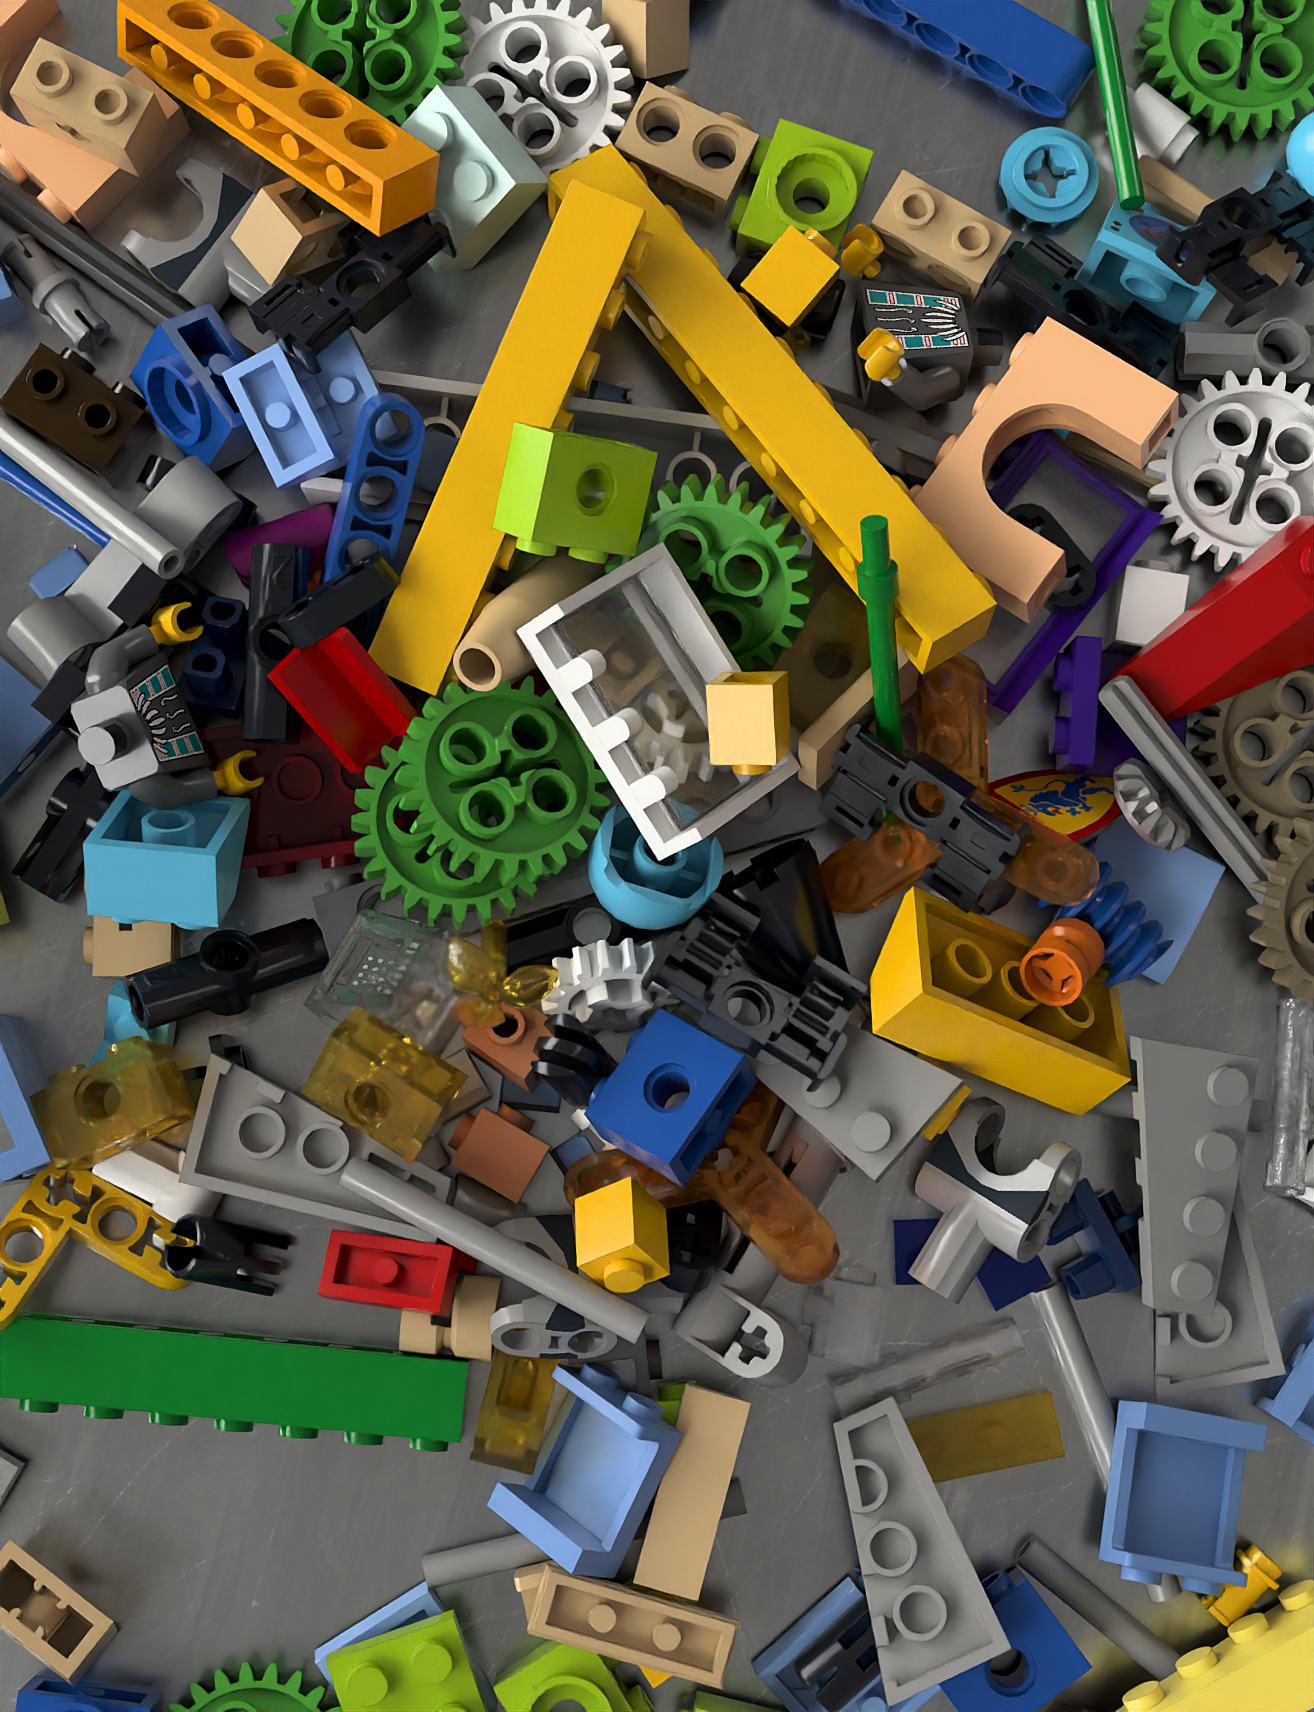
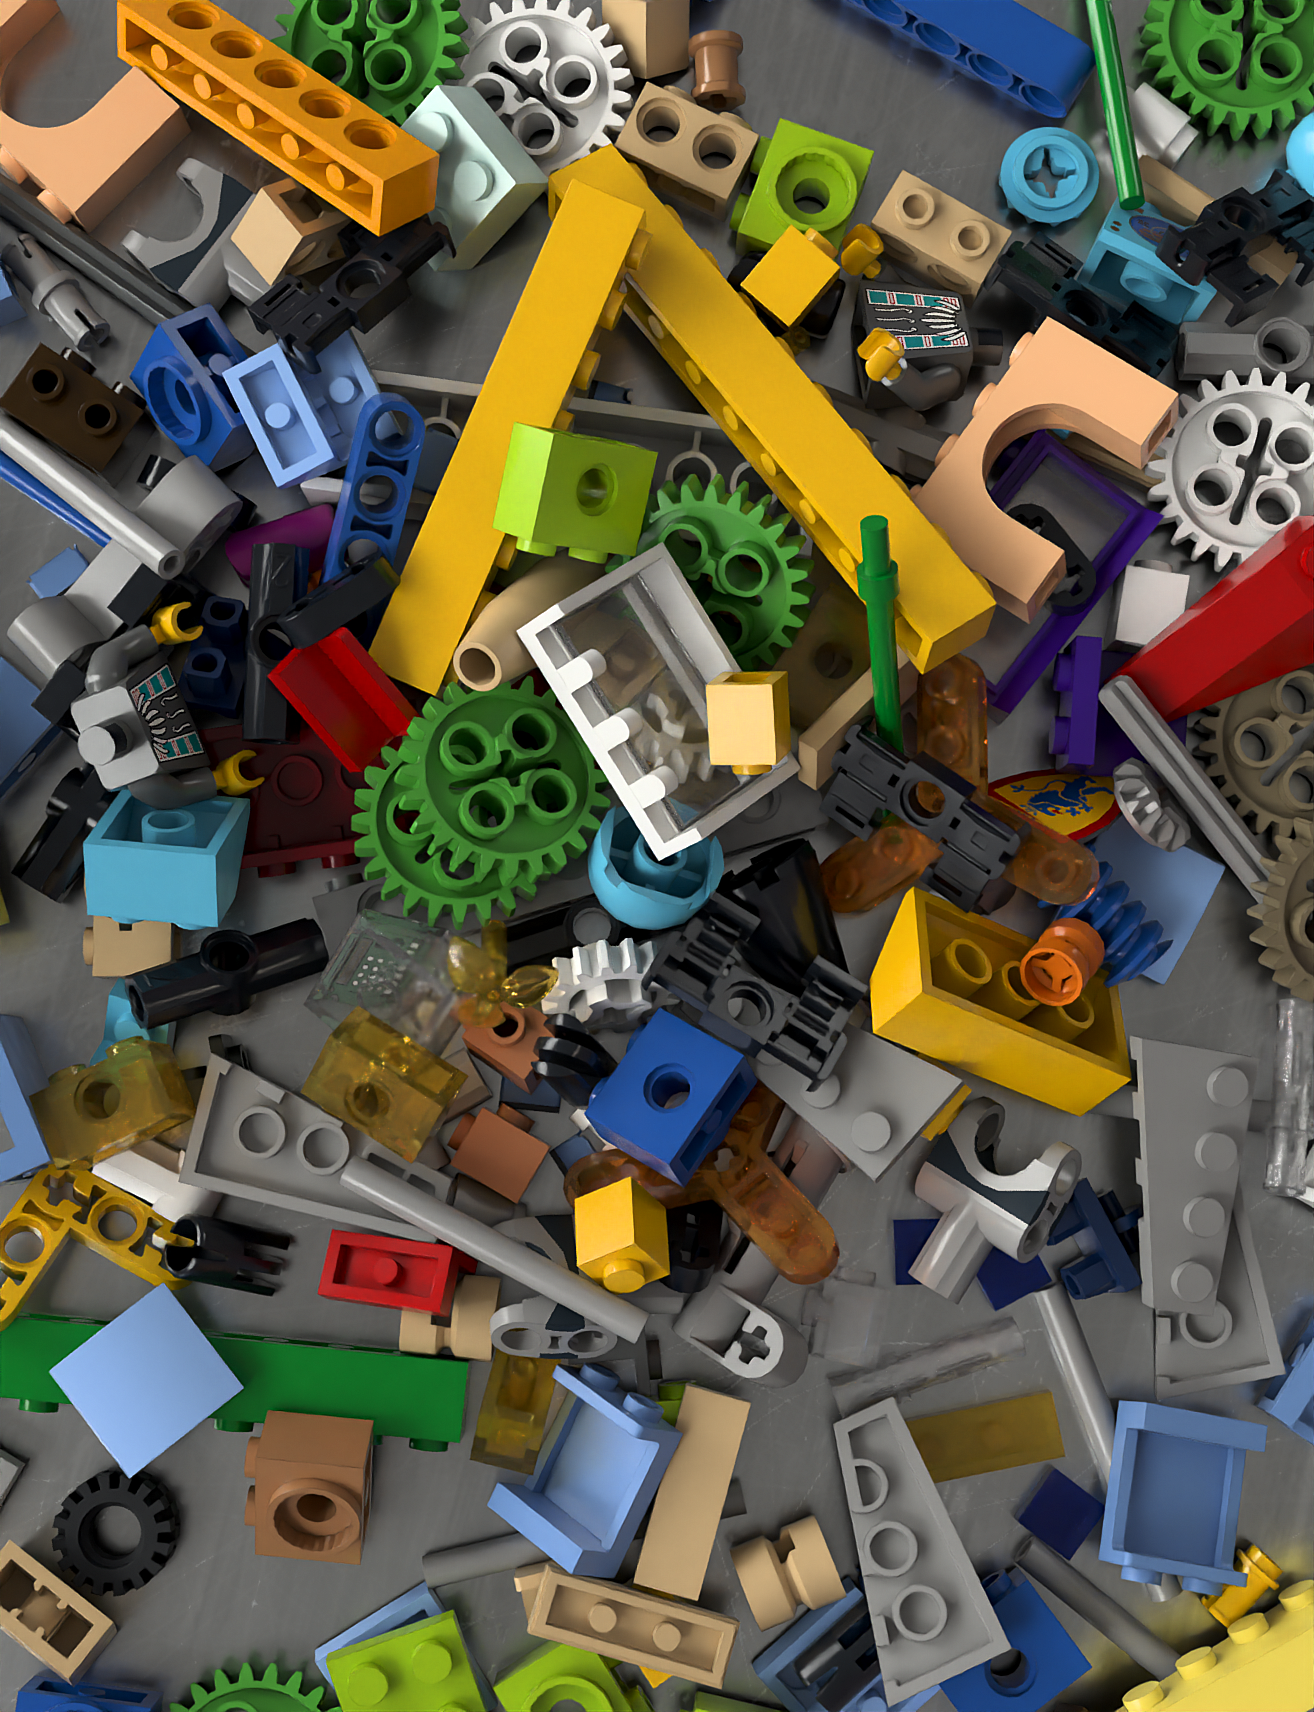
tan brick [9,37,169,178] -> none
none -> light blue slope [49,1282,244,1479]
none -> black tyre [52,1467,181,1597]
none -> medium nougat brick [244,1410,374,1565]
none -> medium nougat bush [688,30,746,112]
none -> tan wheel [729,1514,847,1632]
none -> clear blue tile [1014,1465,1105,1561]

